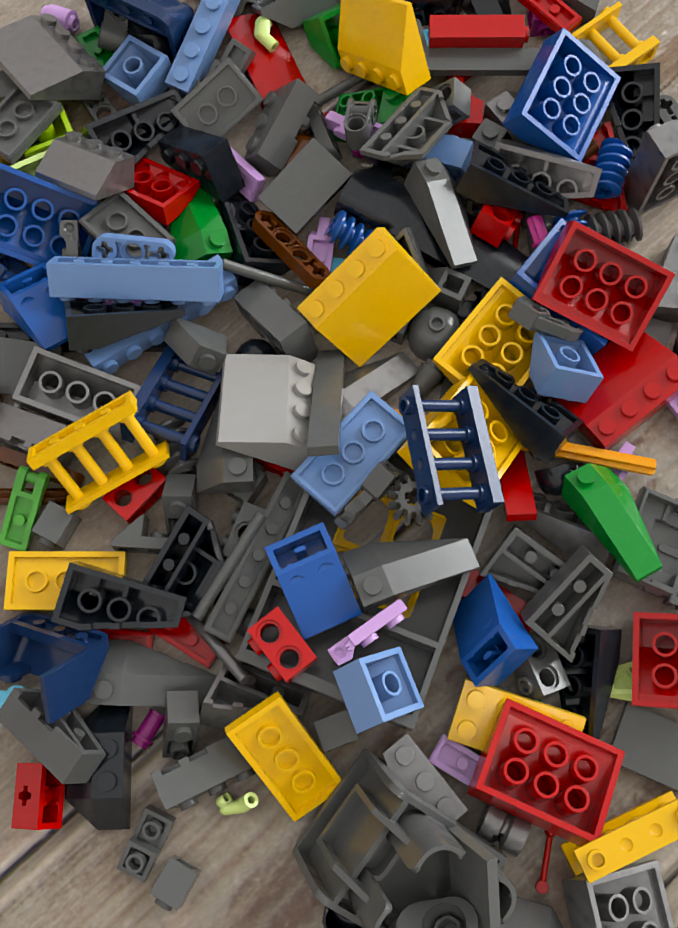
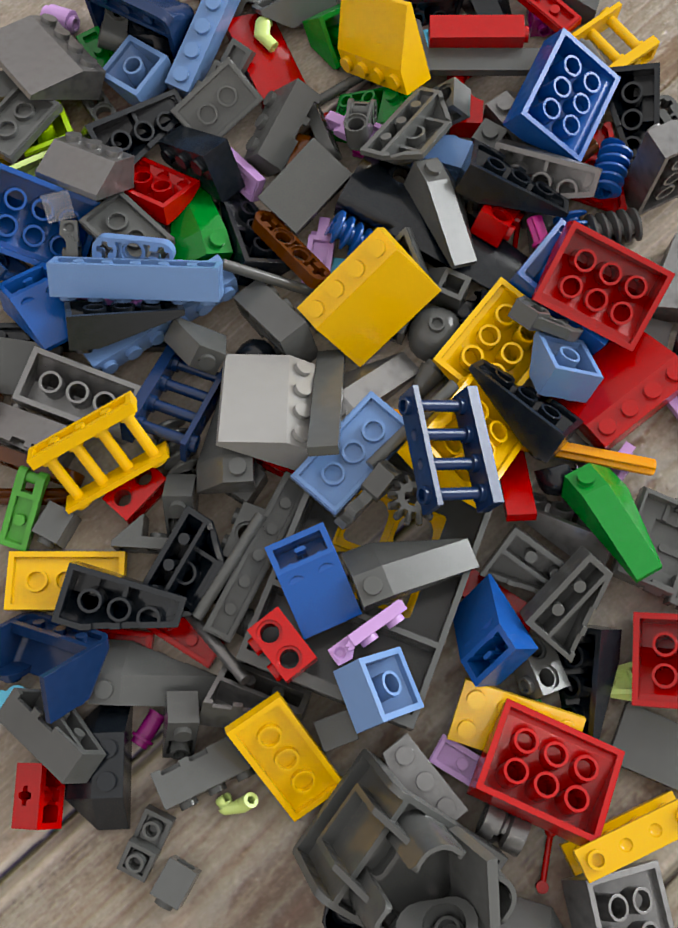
none -> clear tile [40,189,76,224]
none -> dark grey bar [366,380,459,470]

